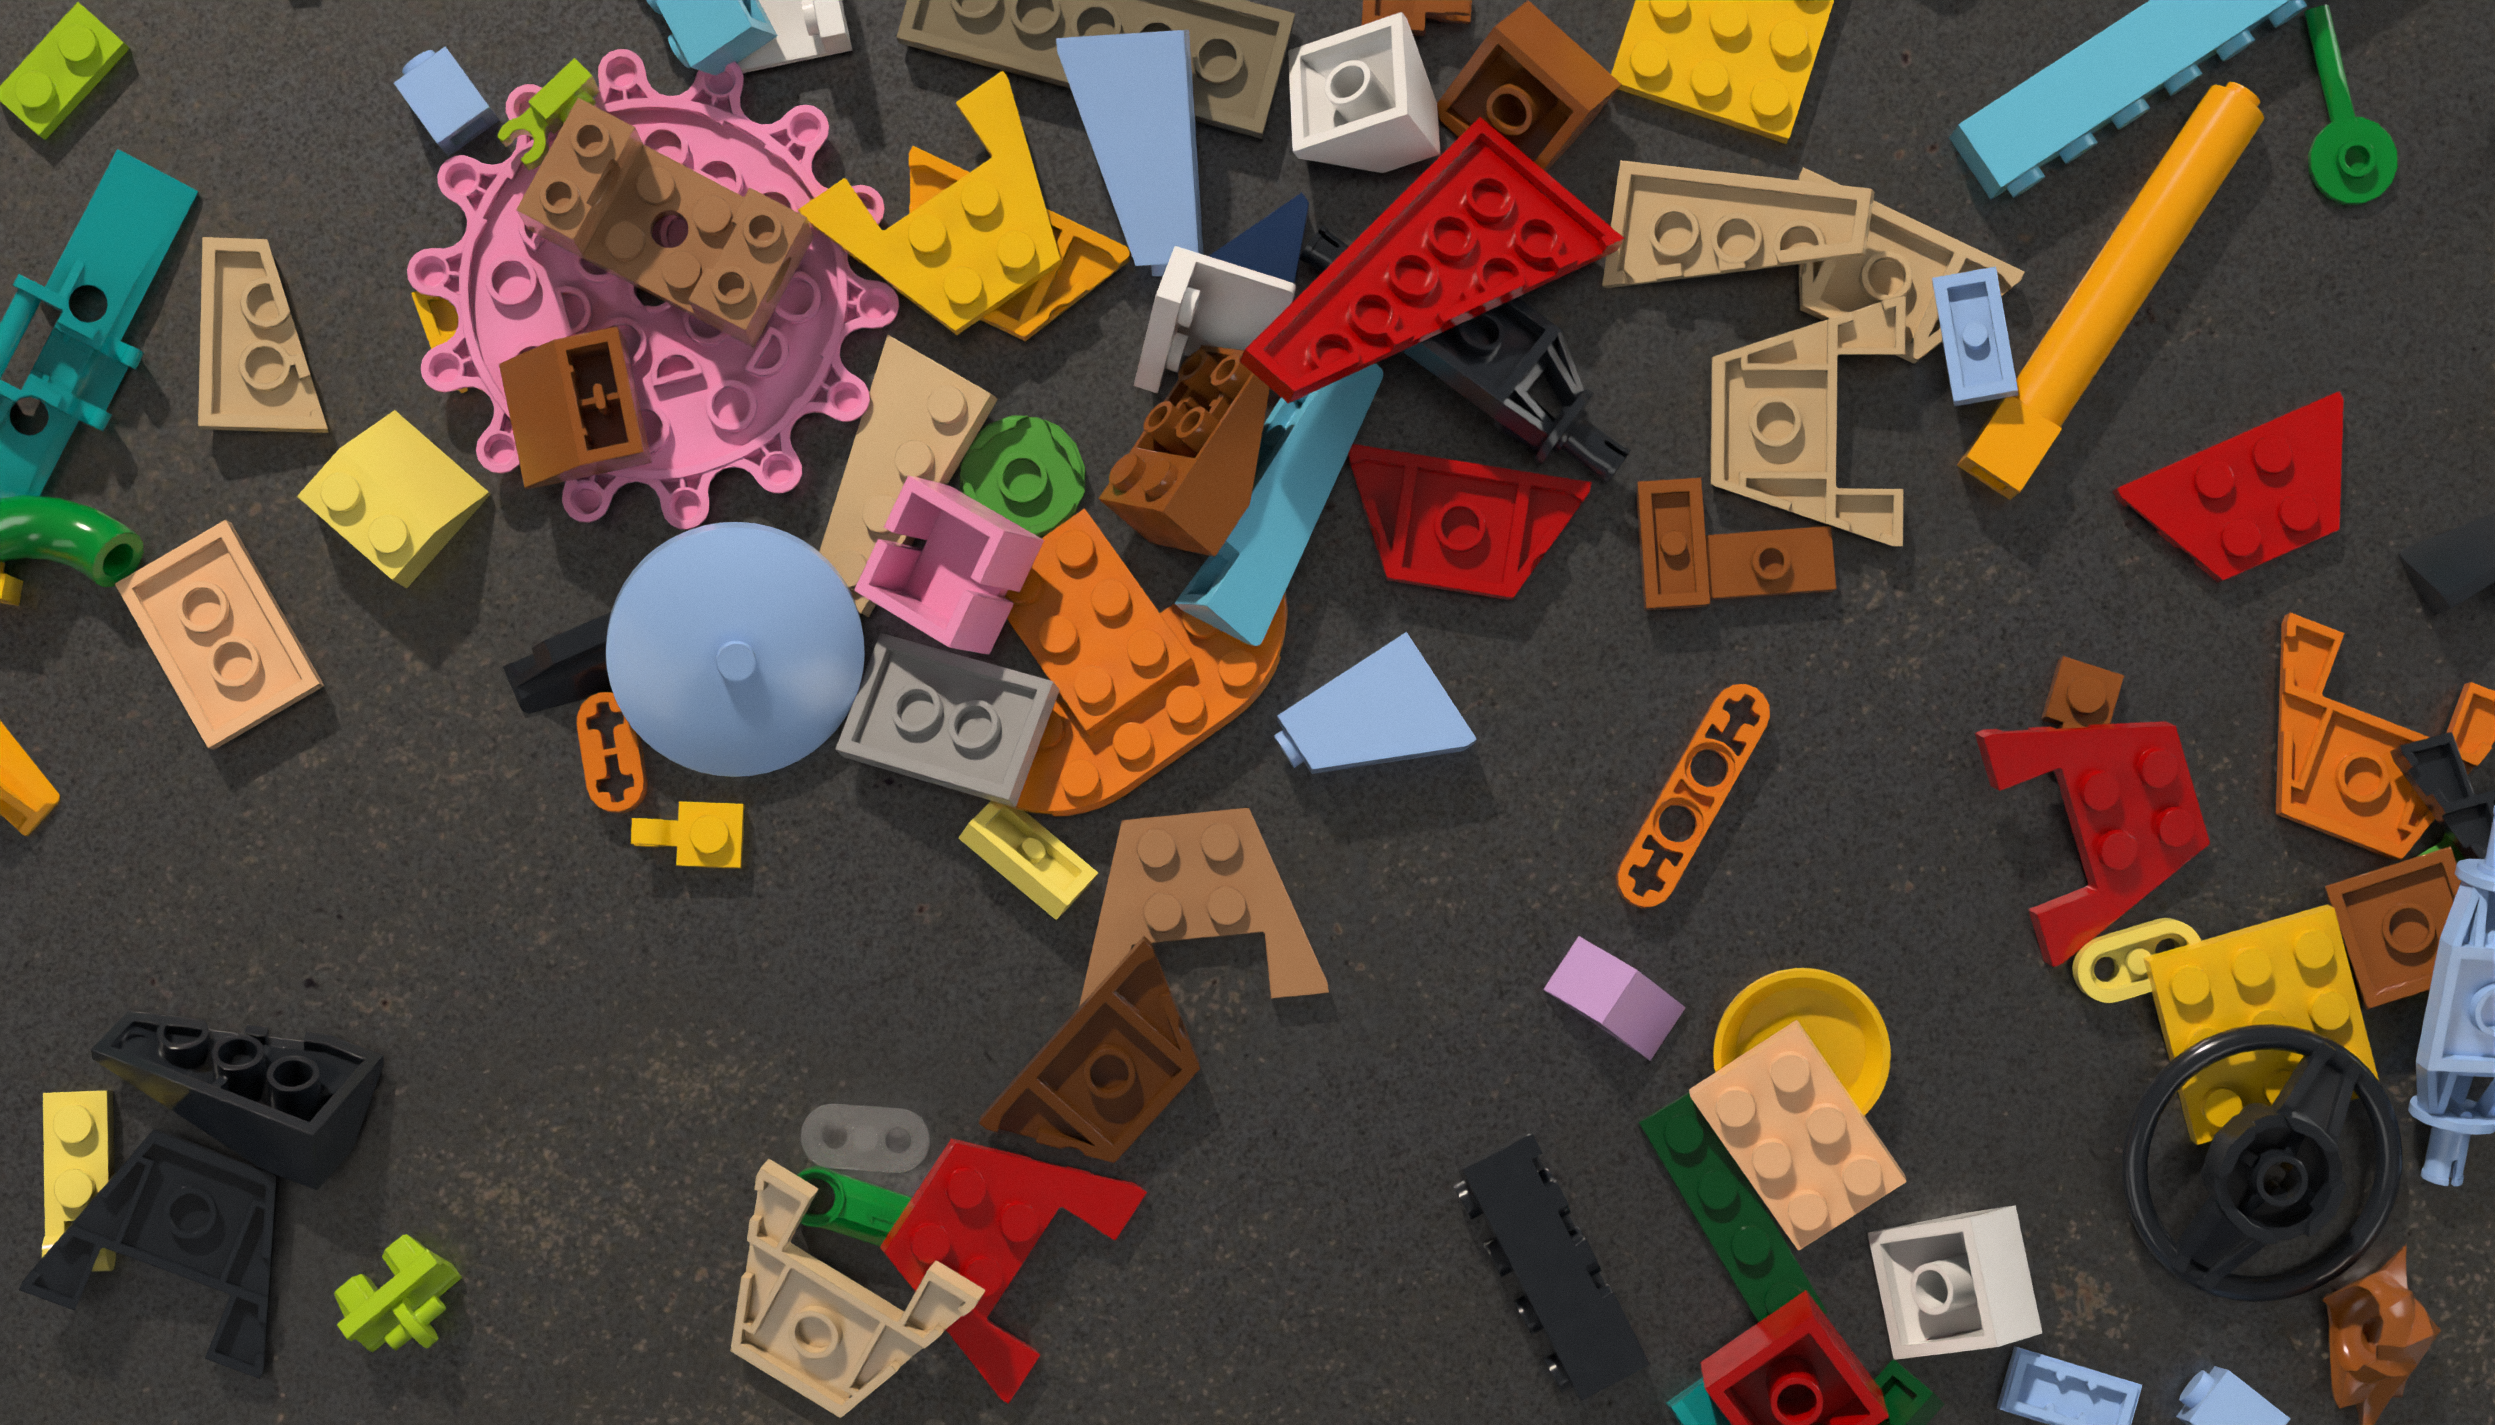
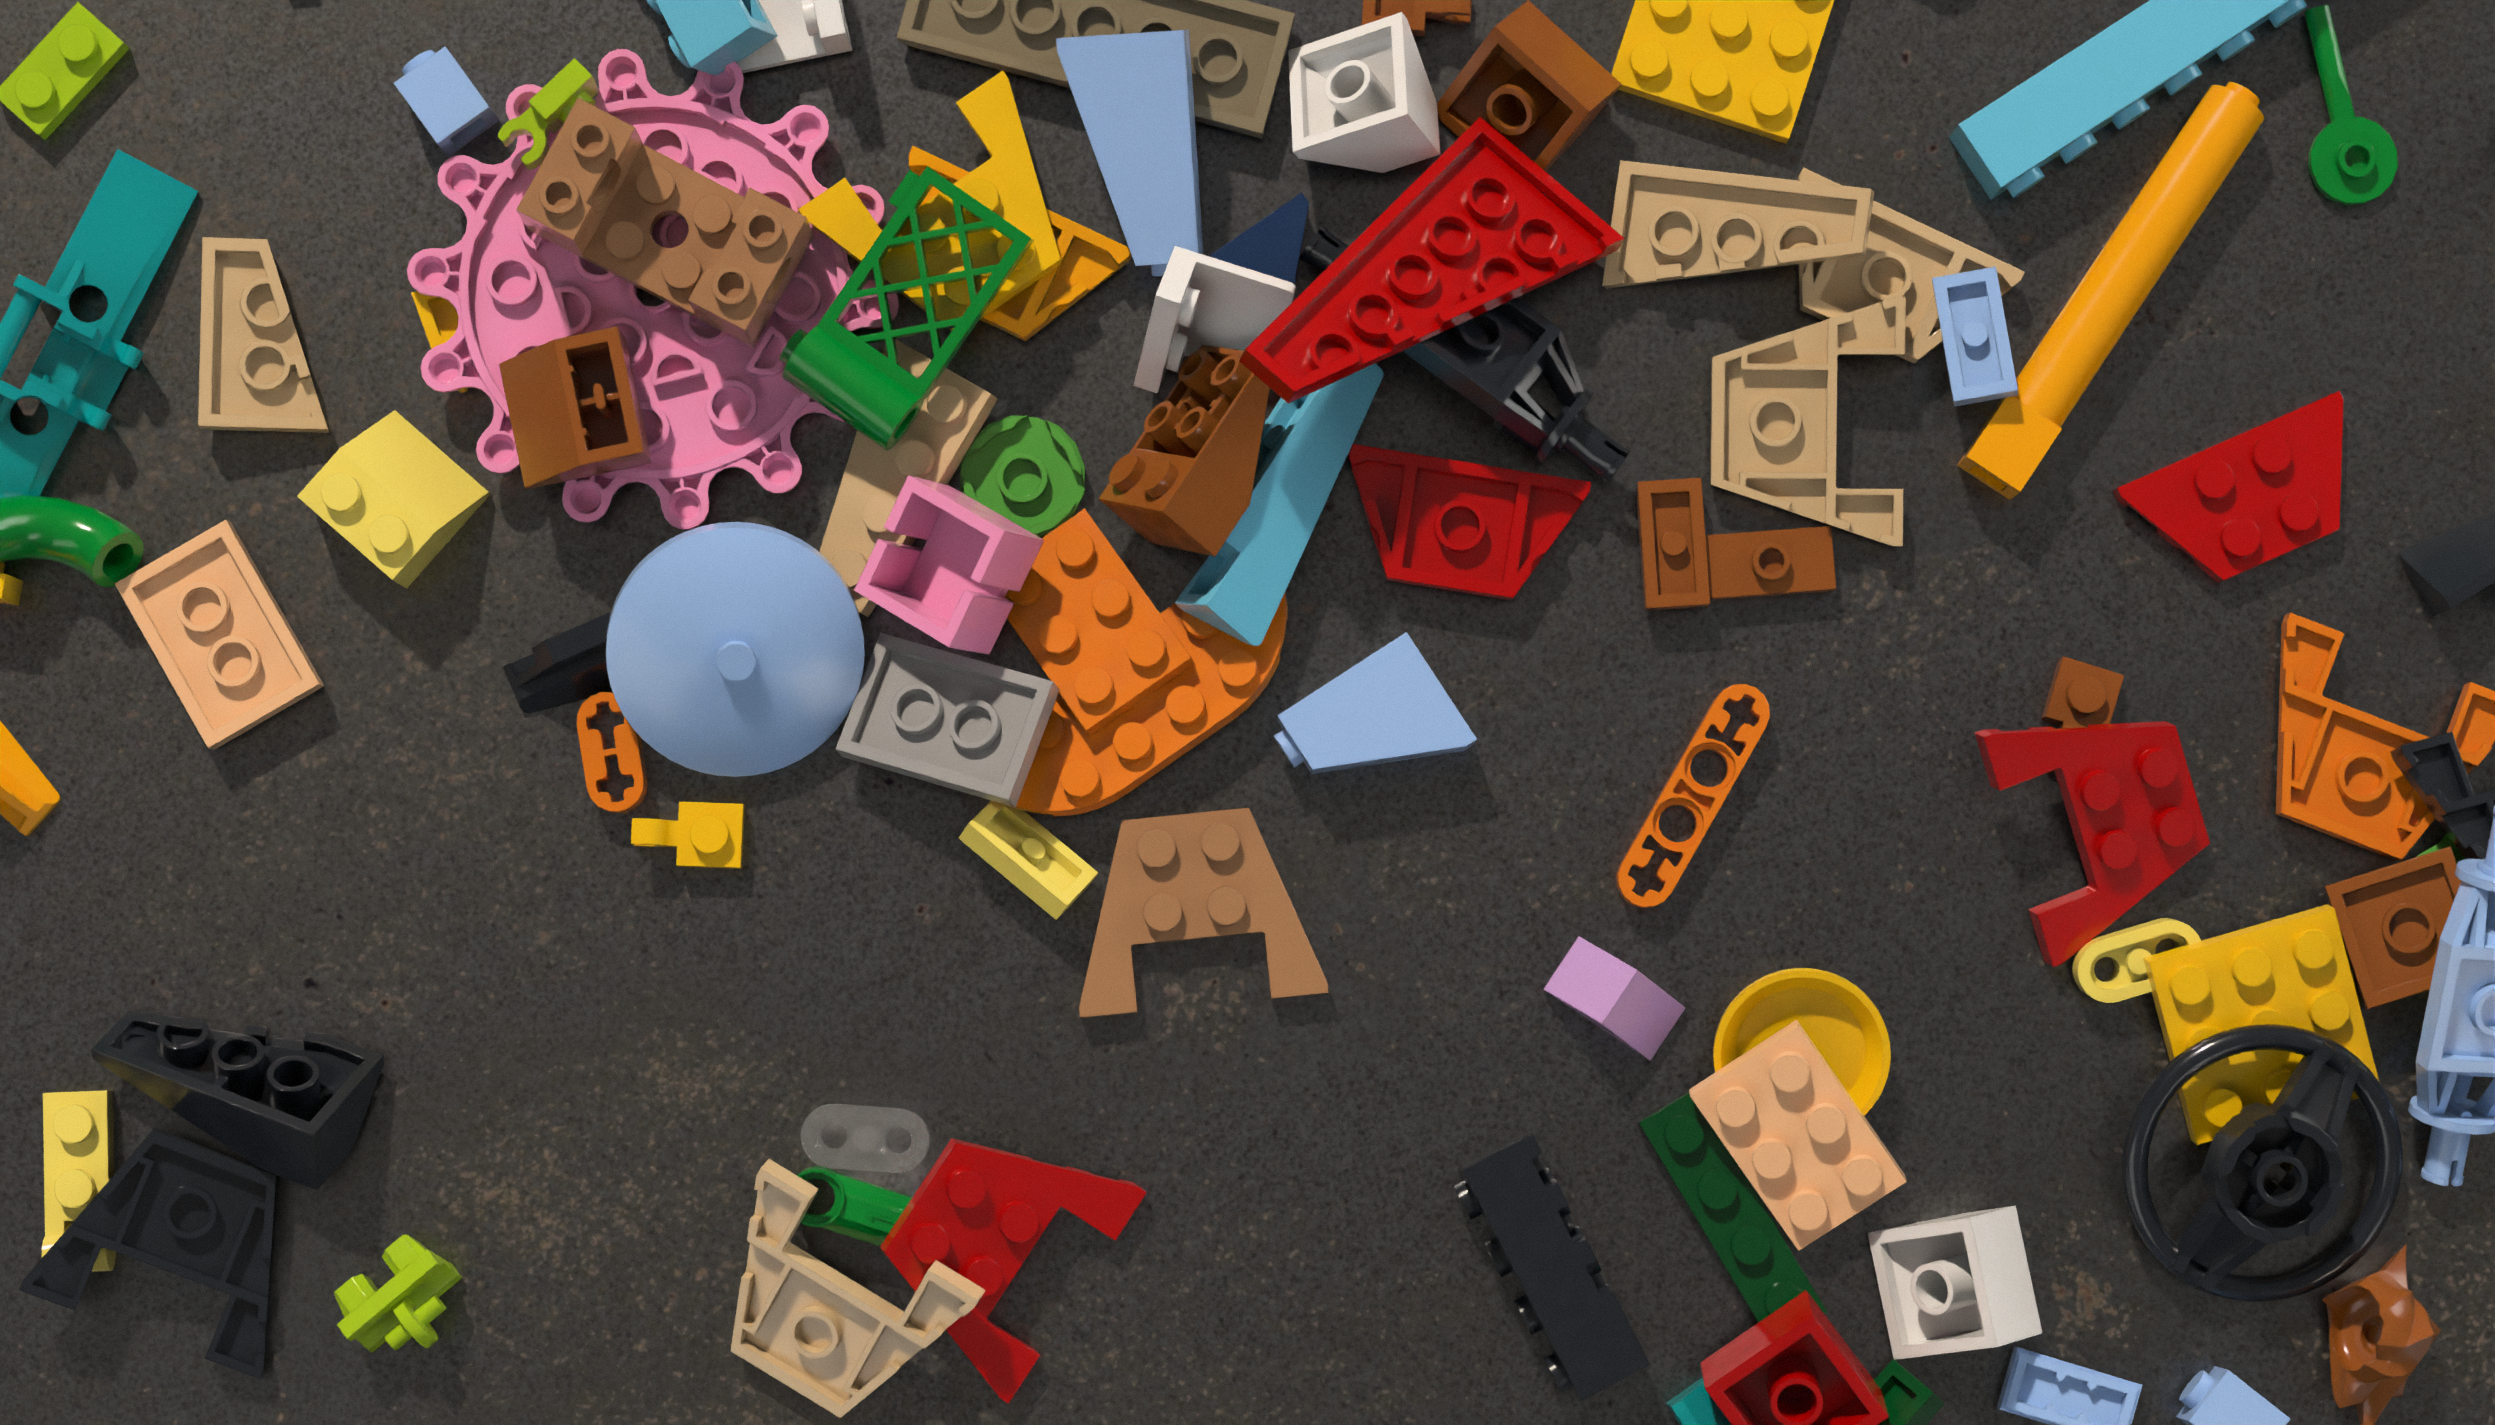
reddish brown wing [979,936,1200,1163] -> none
none -> green piece [779,166,1034,451]

